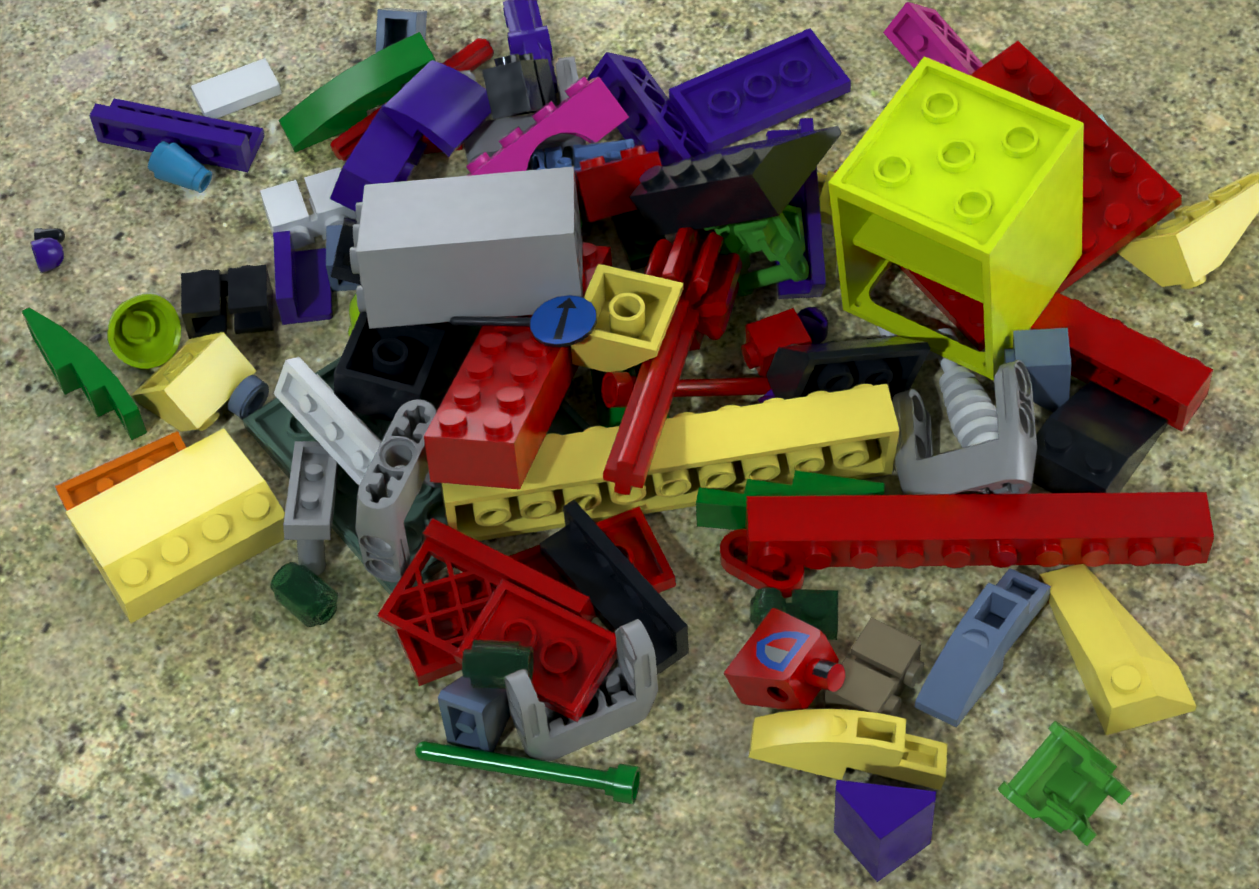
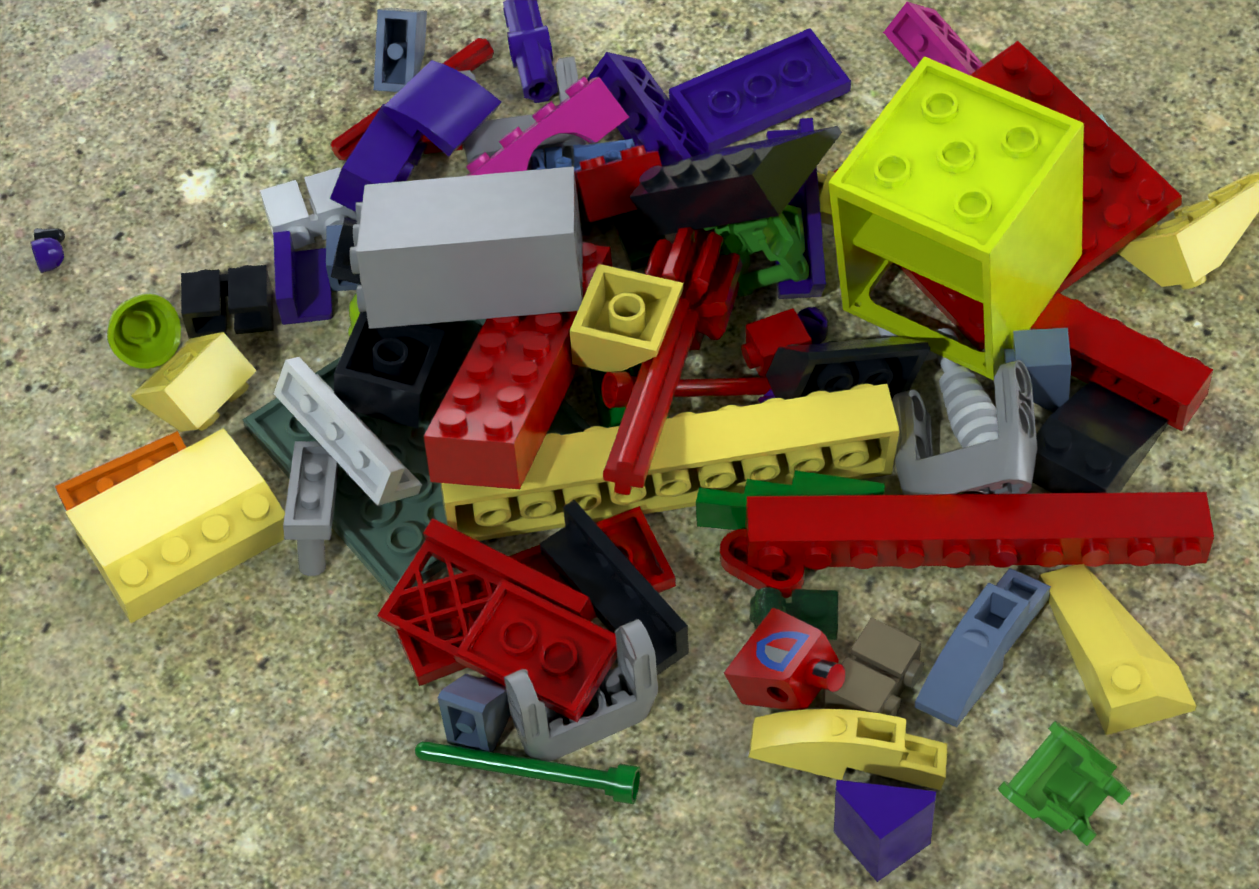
green slope [22,307,147,440] -> none
dark purple fence [89,98,265,173] -> none
dark azure cone [148,141,212,193] -> none
white tile [191,58,282,119] -> none
sand blue tile [228,375,269,420] -> none
clear green brick [270,562,338,627] -> none
green slope [279,32,436,153] -> none
light grey connector [356,399,441,583] -> none
blue piece [450,295,597,348] -> none
clear green brick [462,640,534,689] -> none
black piece [482,53,558,119] -> none

